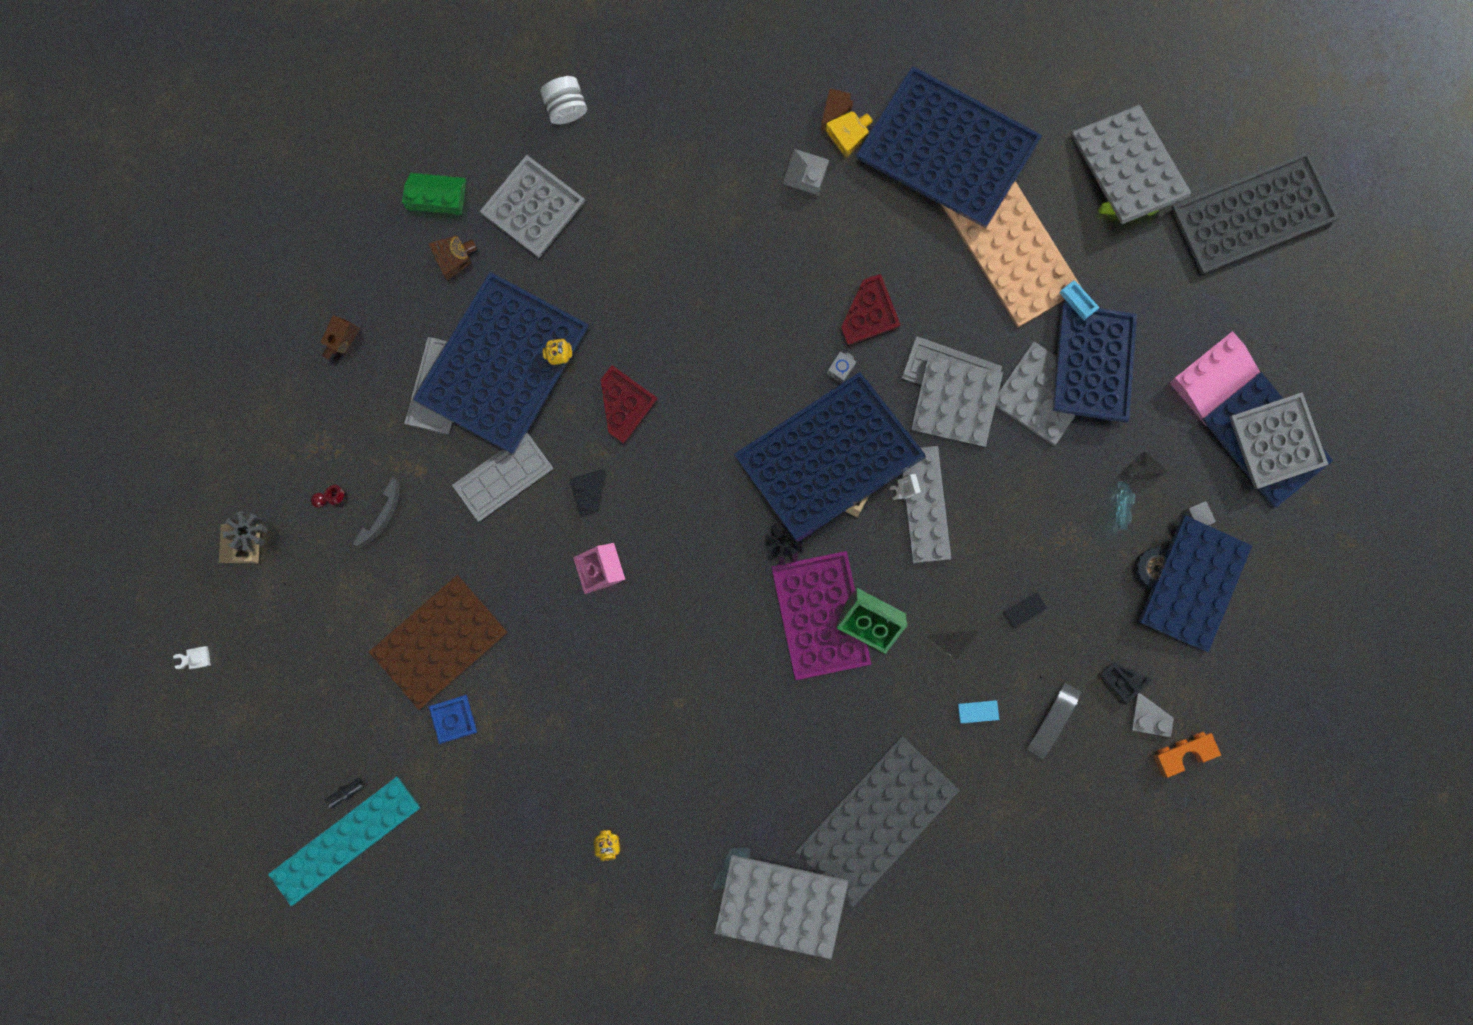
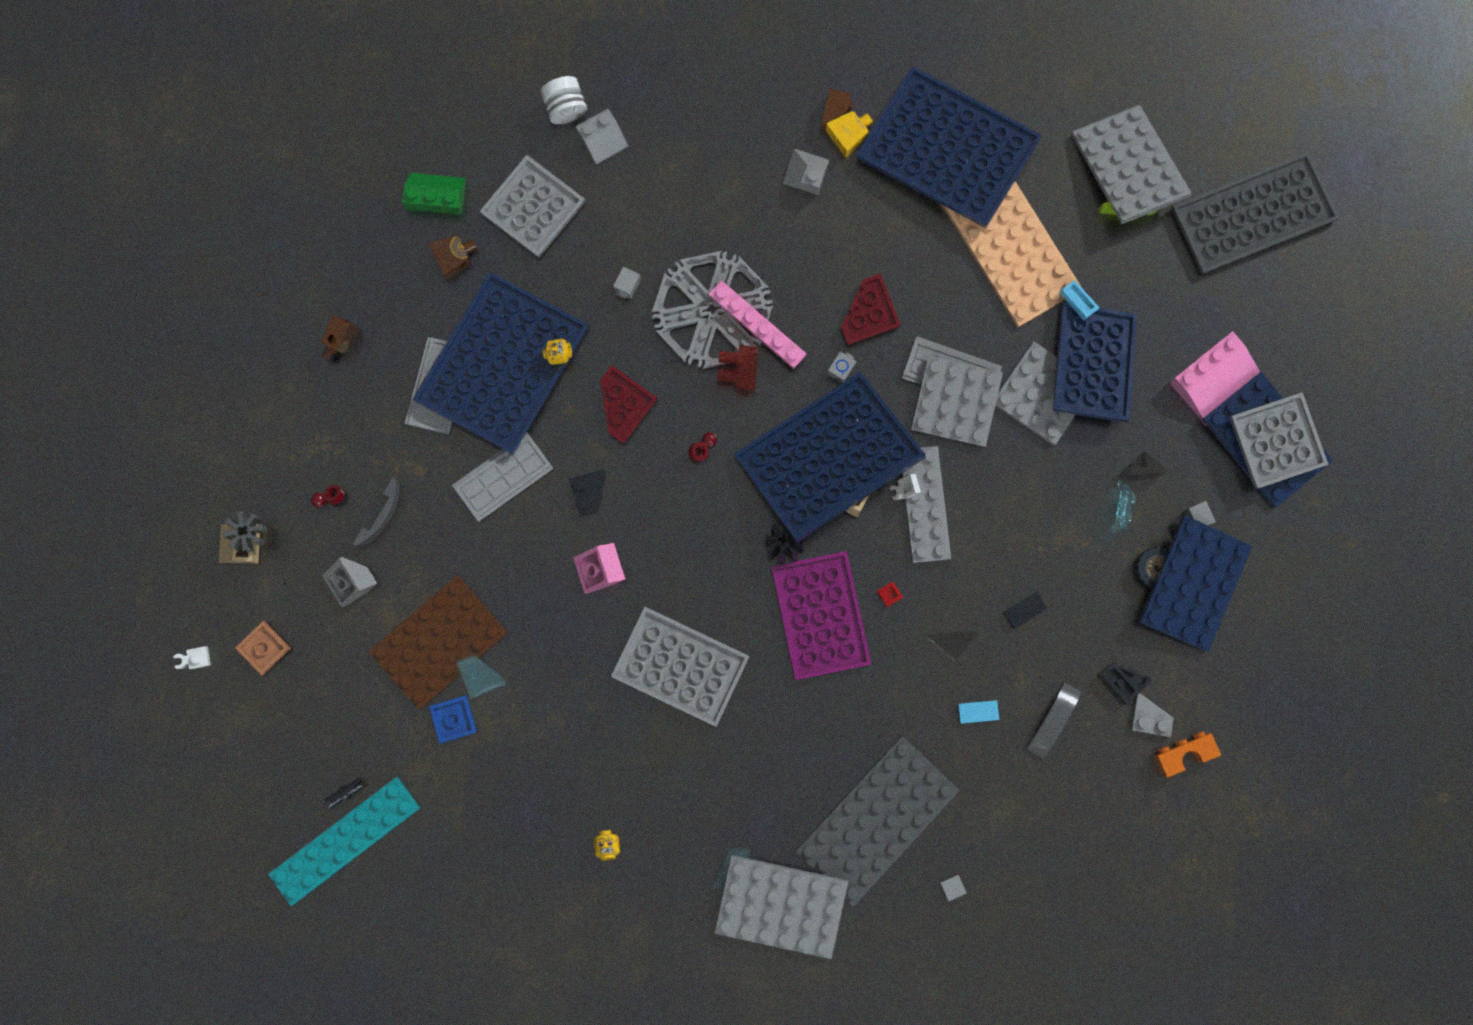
green slope [836,588,907,654] -> none
none -> nougat plate [235,621,291,676]
none -> light grey slope [322,557,377,608]
none -> clear light blue wing [456,654,506,698]
none -> light grey slope [576,109,628,165]
none -> light grey plate [611,607,750,727]
none -> light grey brick [613,267,641,299]
none -> light grey plate [652,251,773,369]
none -> dark red plate [688,432,717,461]
none -> bright pink plate [709,280,806,369]
none -> clear red brick [717,345,758,390]
none -> red tile [876,581,903,608]
none -> light grey tile [940,874,966,901]

